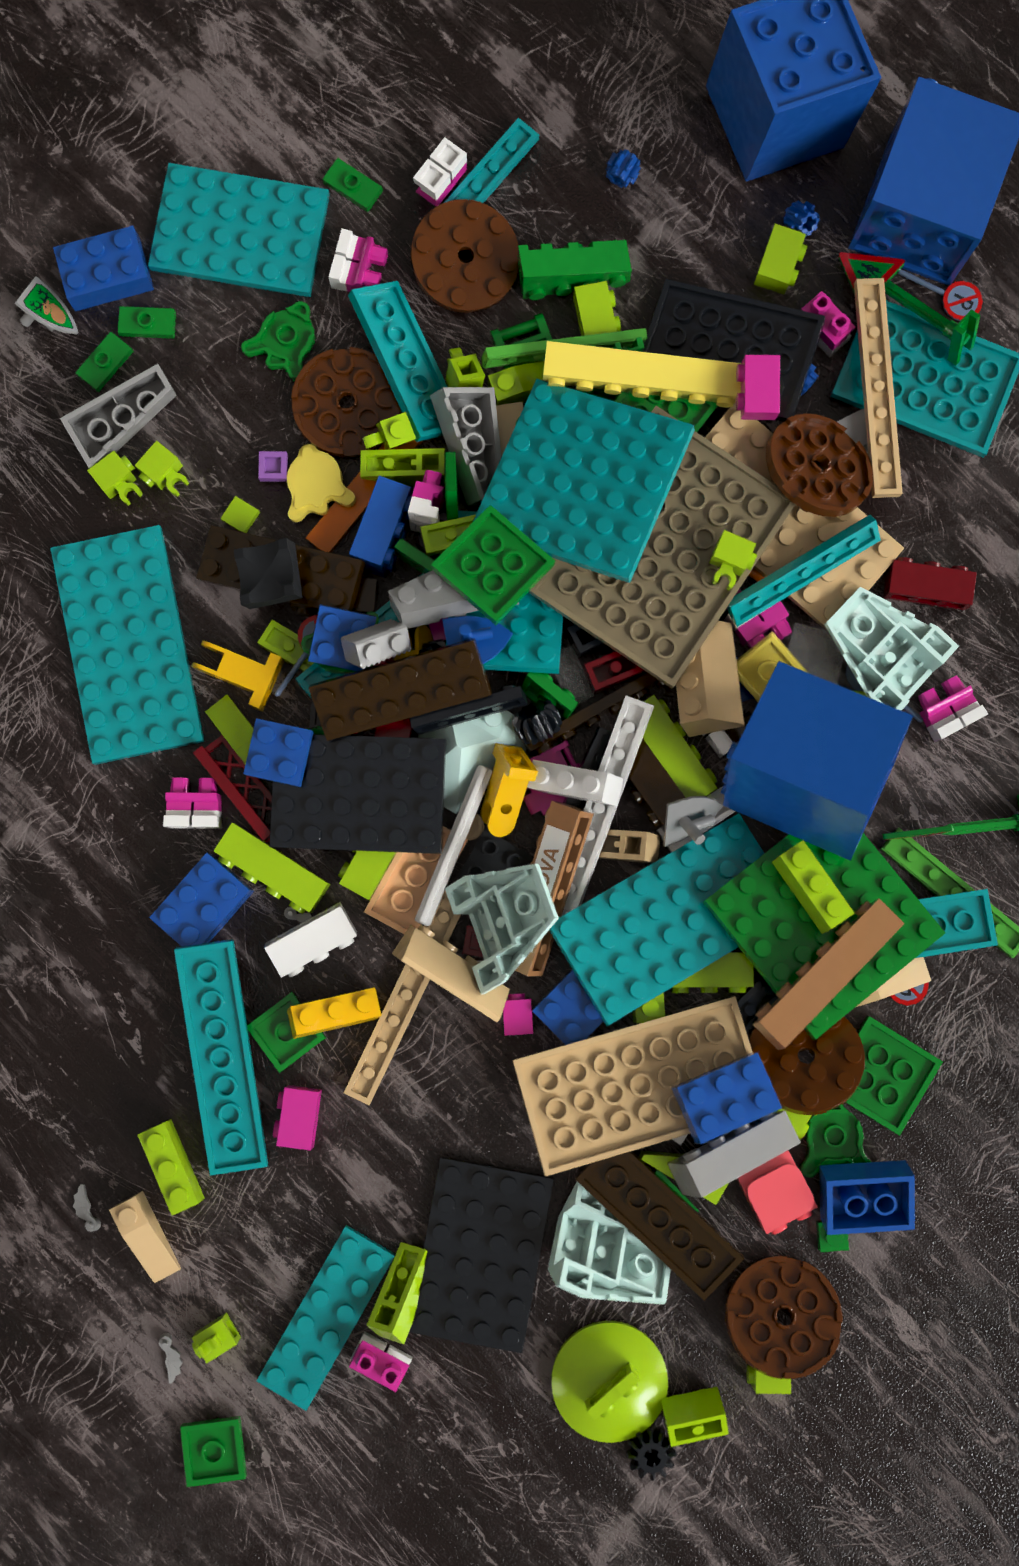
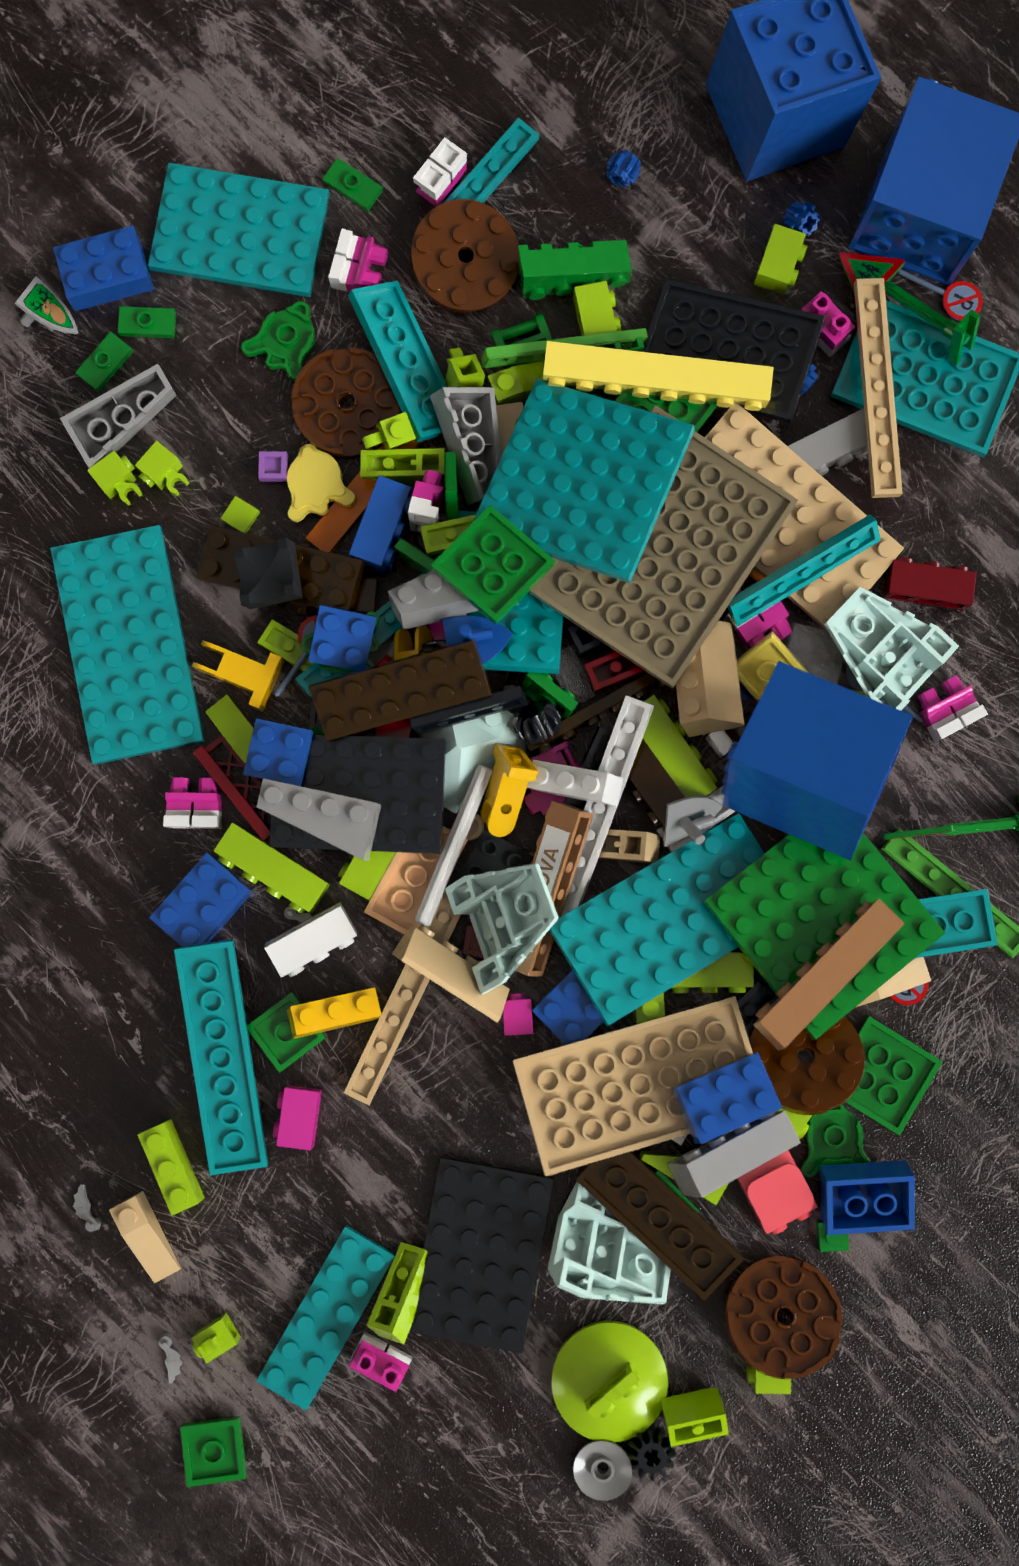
light grey brick [341,619,412,669] -> none
lime brick [709,530,757,591] -> none
dark pink brick [736,355,780,420] -> none
reddish brown plate [766,414,873,517] -> none
lime brick [772,840,854,934] -> none
none -> light grey wedge [257,778,381,861]
none -> light grey dish [573,1440,632,1501]

